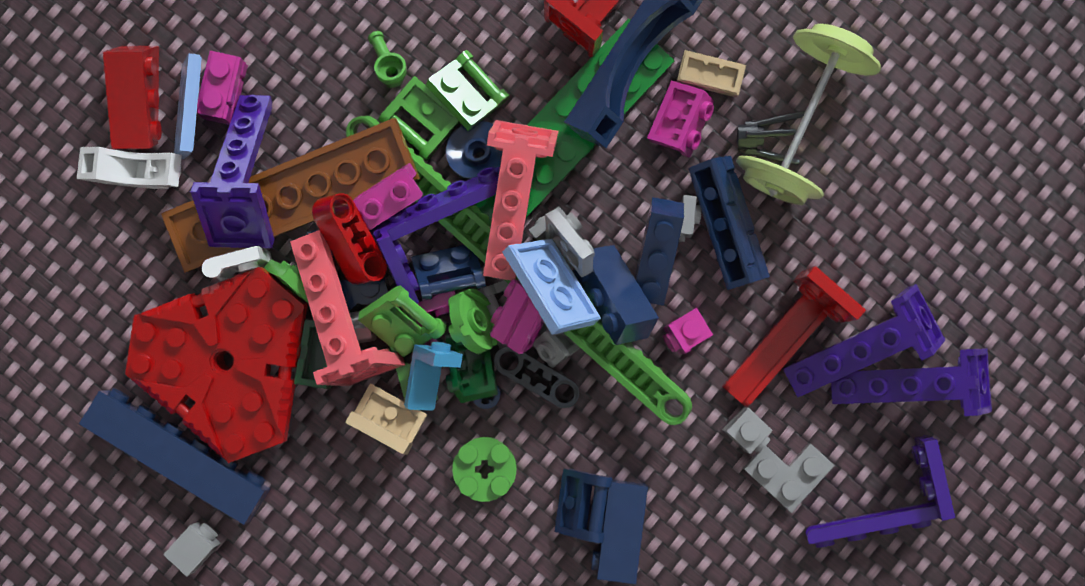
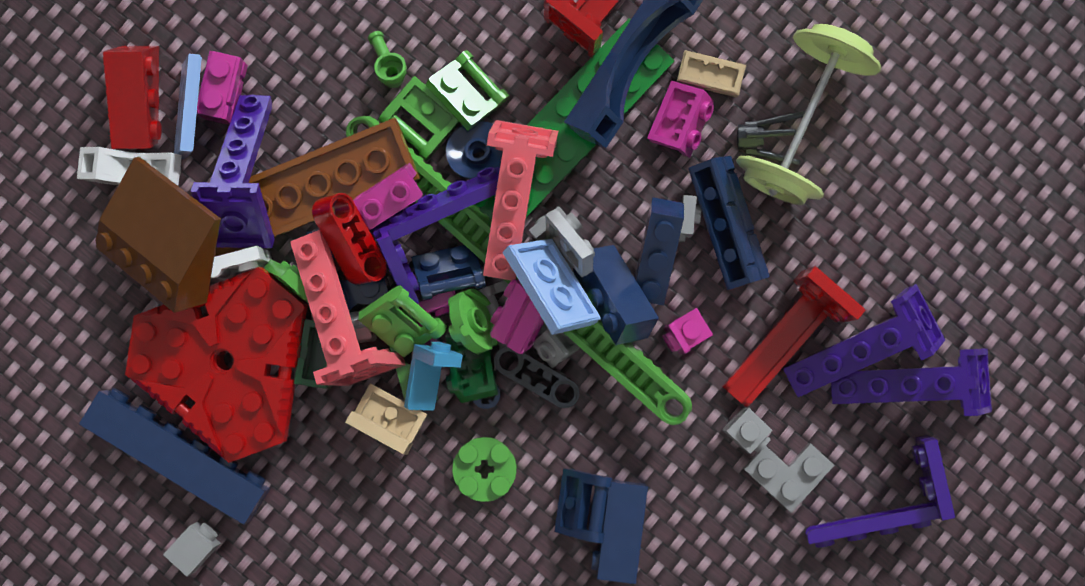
none -> reddish brown slope [95,156,221,313]

